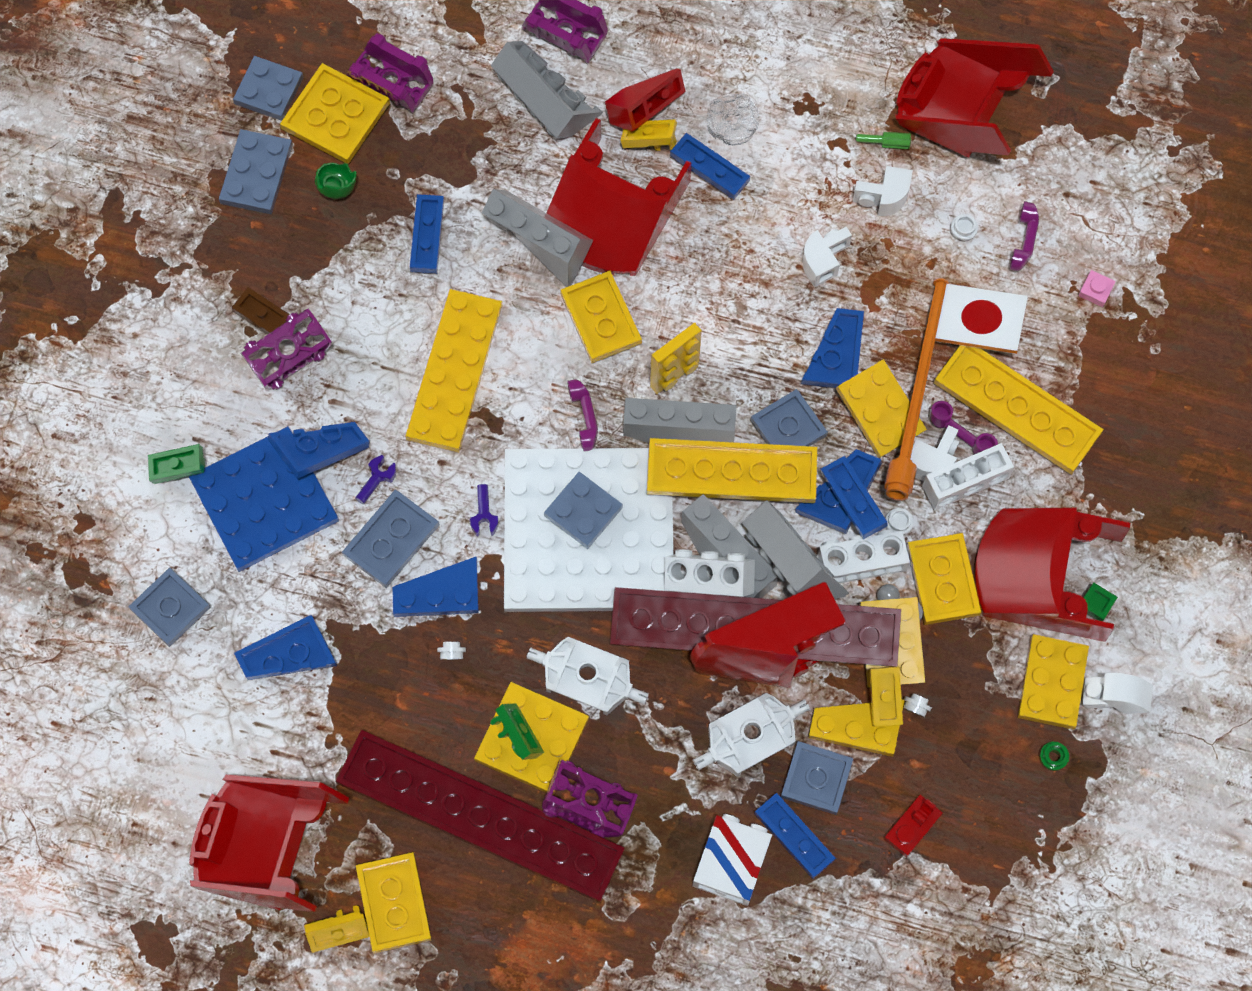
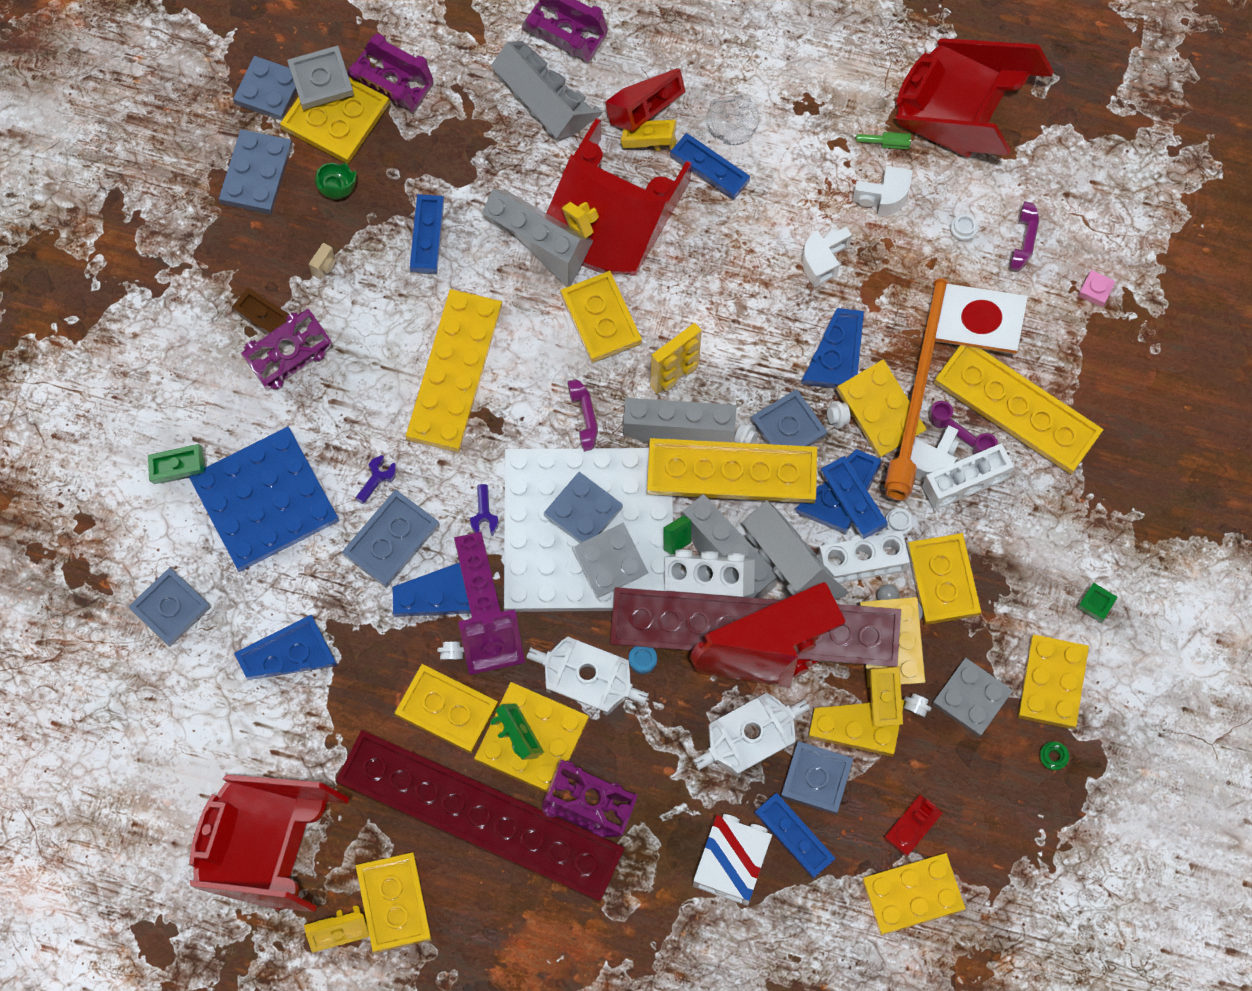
blue wing [268,422,369,479] -> none
red windscreen [974,507,1131,642] -> none
white brick [1083,673,1153,714] -> none
none -> light grey plate [287,46,354,110]
none -> tan plate [309,243,336,280]
none -> yellow plate [394,664,498,754]
none -> magenta bracket [454,532,525,675]
none -> yellow tile [562,202,599,239]
none -> light grey plate [572,522,649,599]
none -> dark azure tile [629,647,657,674]
none -> green plate [663,516,692,555]
none -> white plate [734,424,758,444]
none -> white plate [827,401,850,429]
none -> yellow plate [862,853,966,936]
none -> light grey plate [932,658,1013,738]

